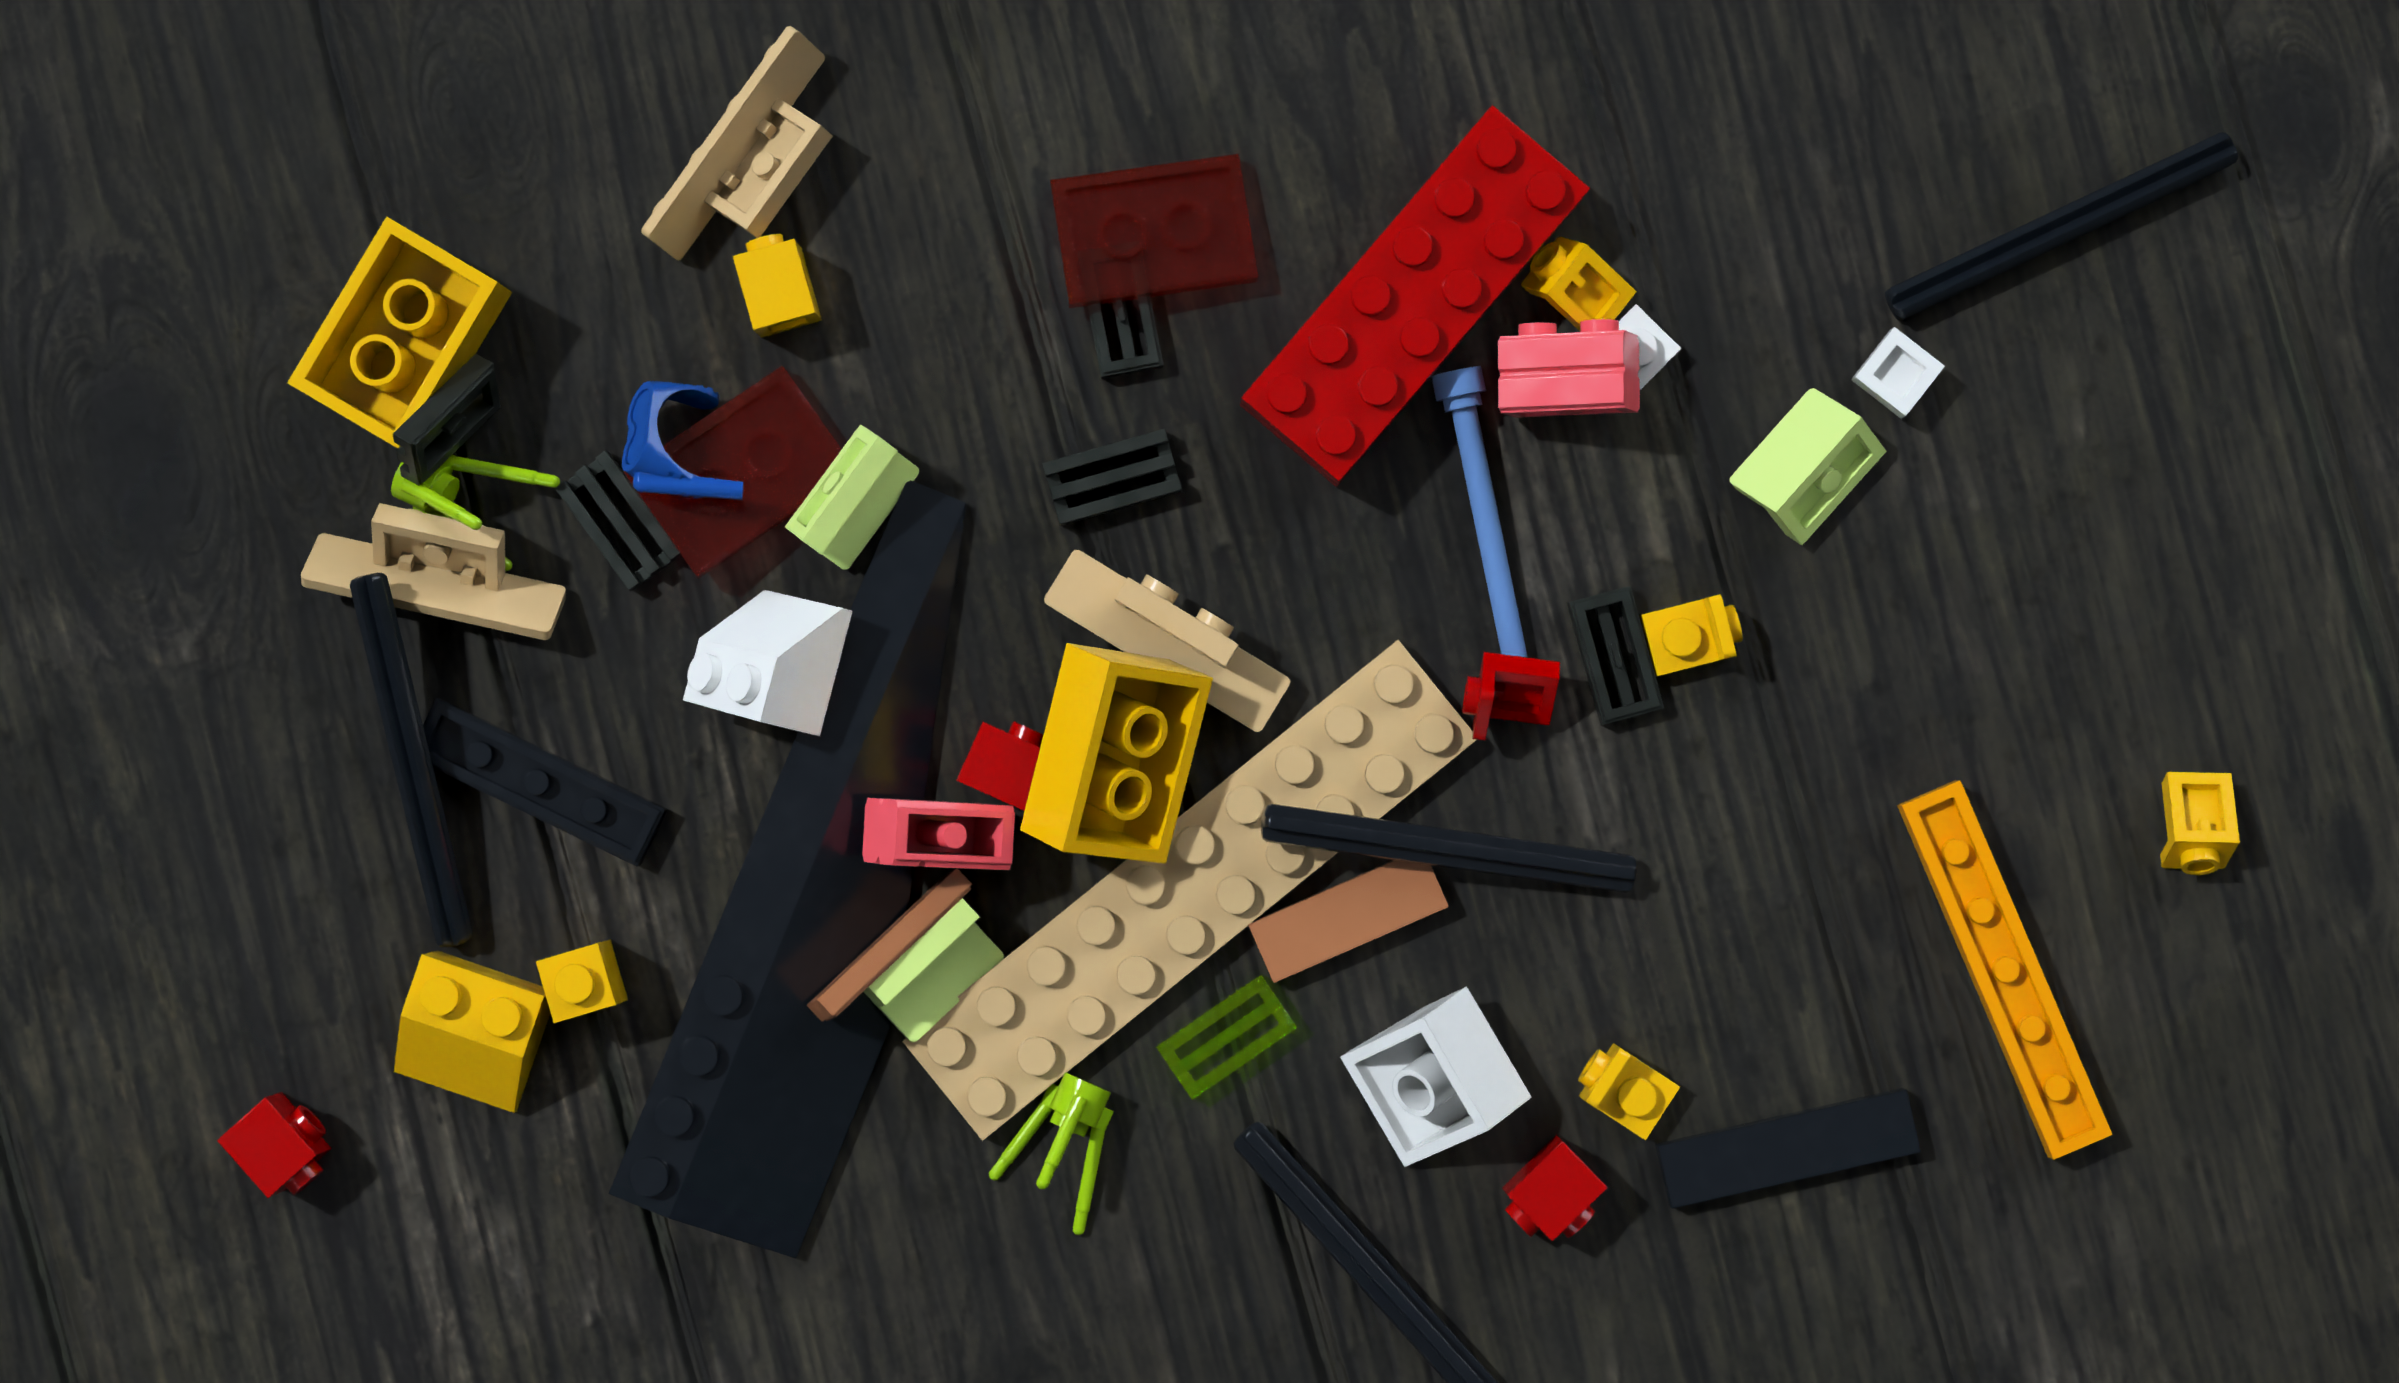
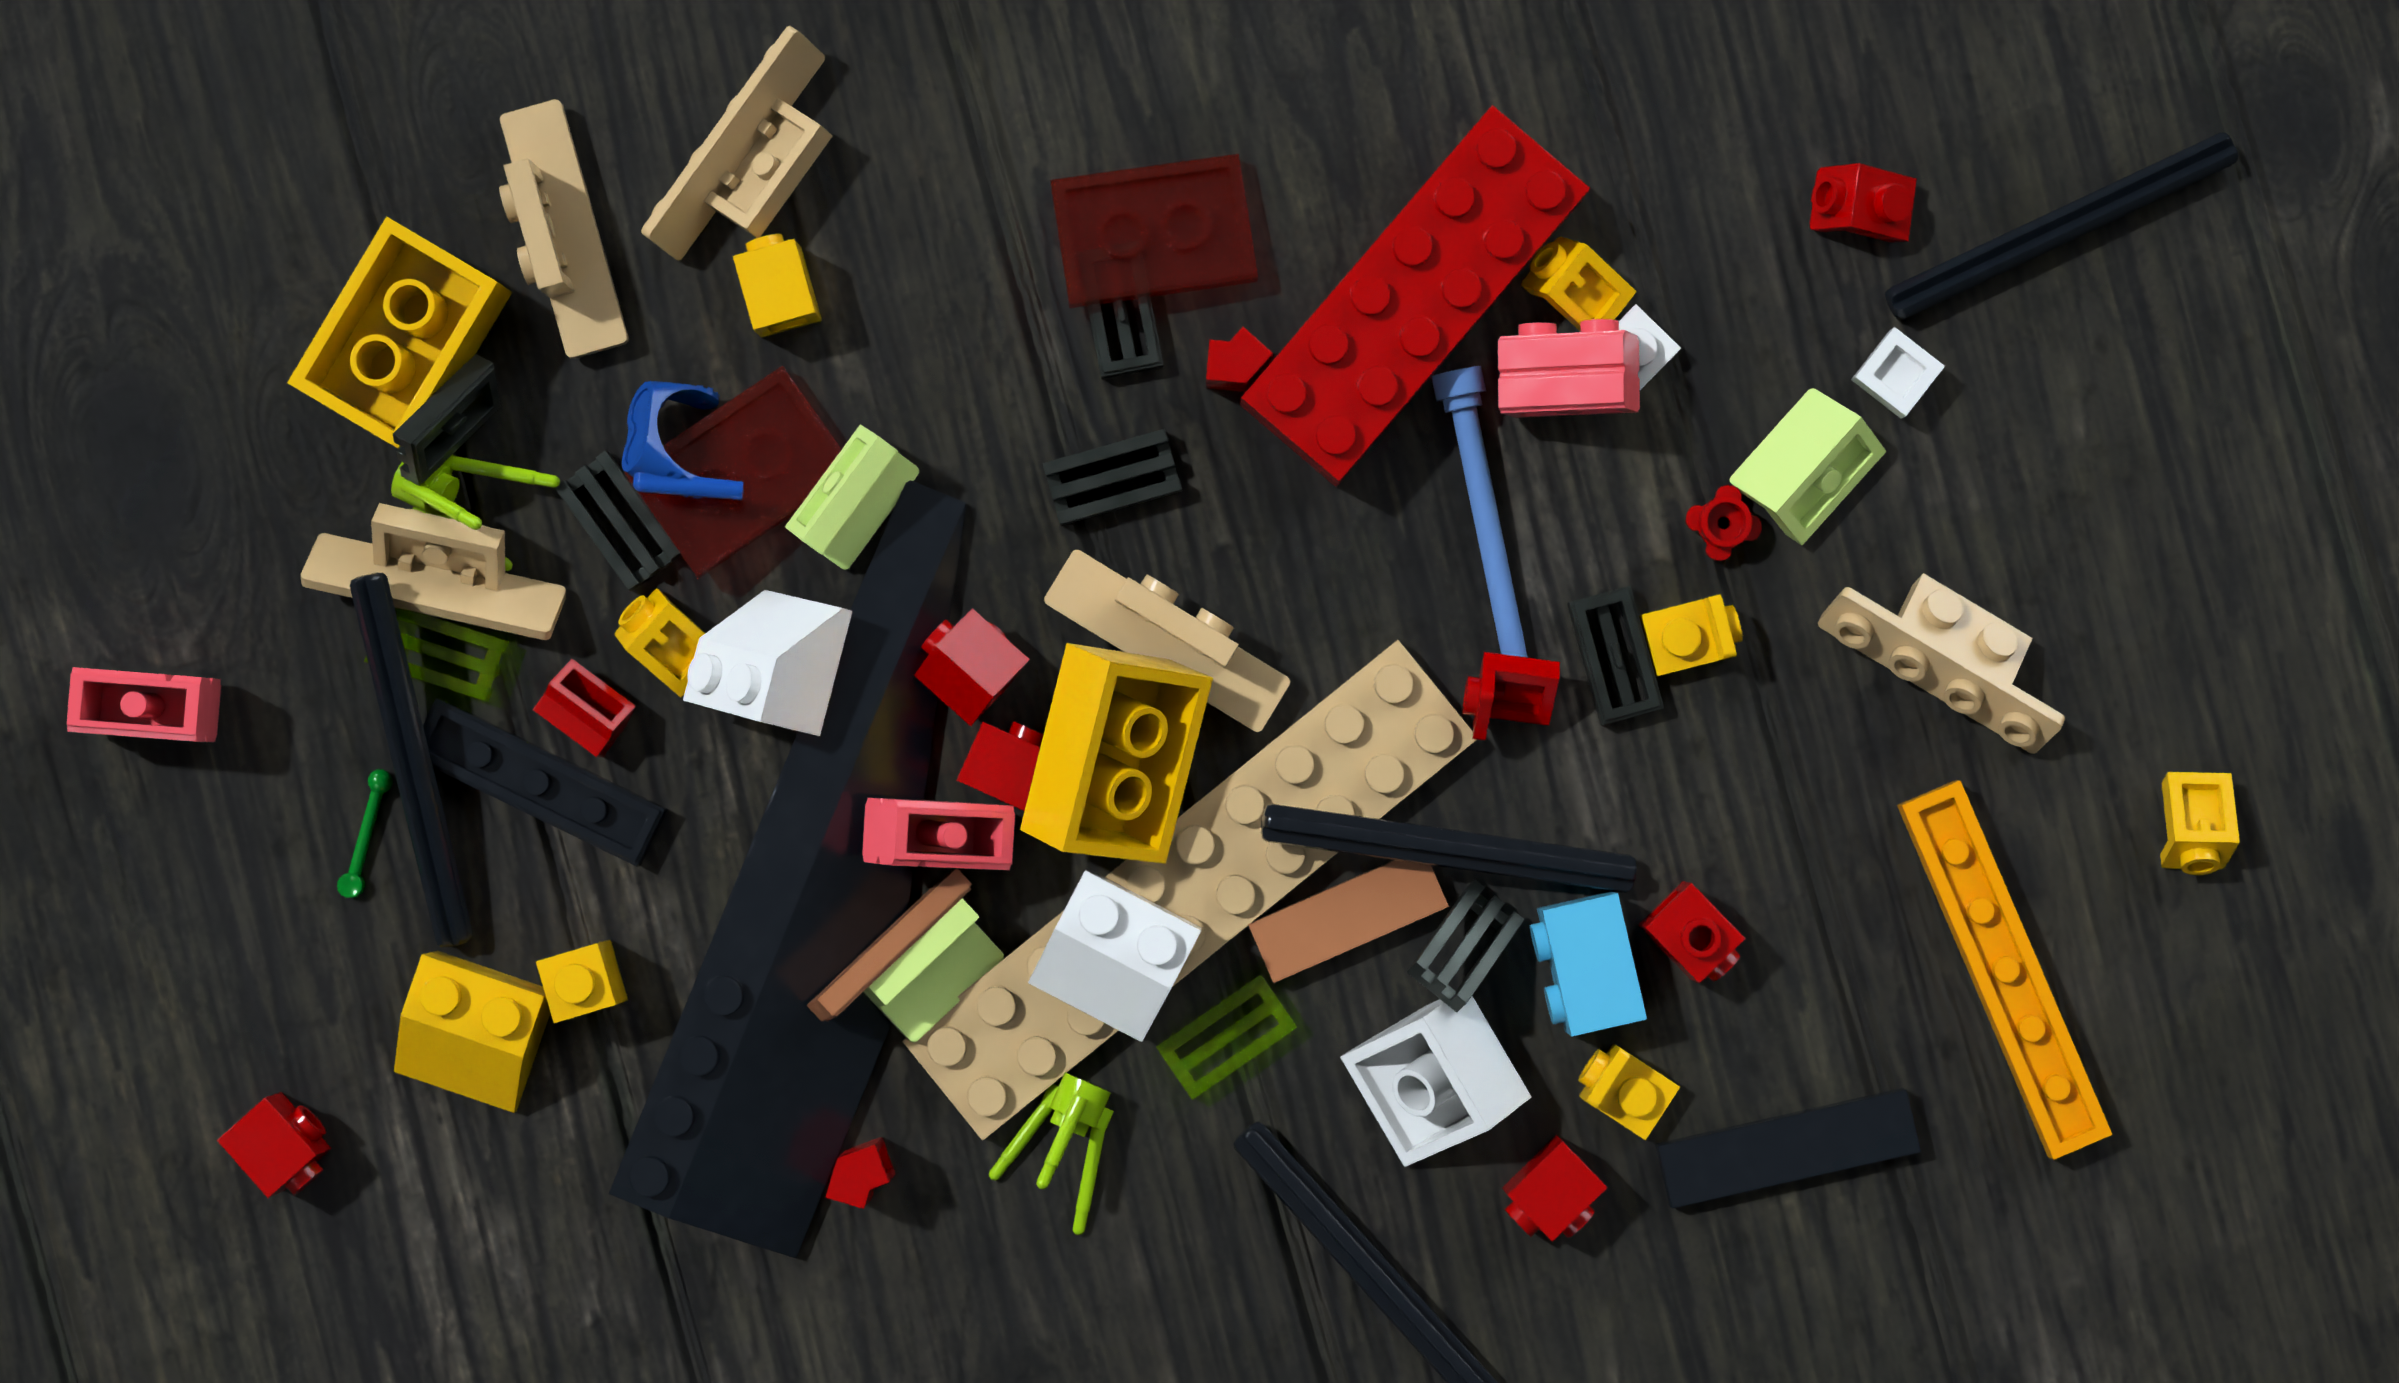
none -> coral brick [66,667,221,742]
none -> green hinge [337,769,393,898]
none -> clear neon green tile [364,607,509,701]
none -> tan bracket [499,99,629,359]
none -> red piece [532,659,636,757]
none -> yellow bracket [614,588,705,698]
none -> red piece [825,1137,896,1209]
none -> brick [914,608,1030,726]
none -> white slope [1028,868,1201,1042]
none -> red piece [1206,327,1273,392]
none -> pearl dark grey tile [1407,880,1524,1012]
none -> medium azure brick [1530,891,1647,1036]
none -> red brick [1638,881,1746,983]
none -> red plate [1685,485,1762,561]
none -> red bracket [1810,163,1917,243]
none -> tan bracket [1818,573,2065,754]

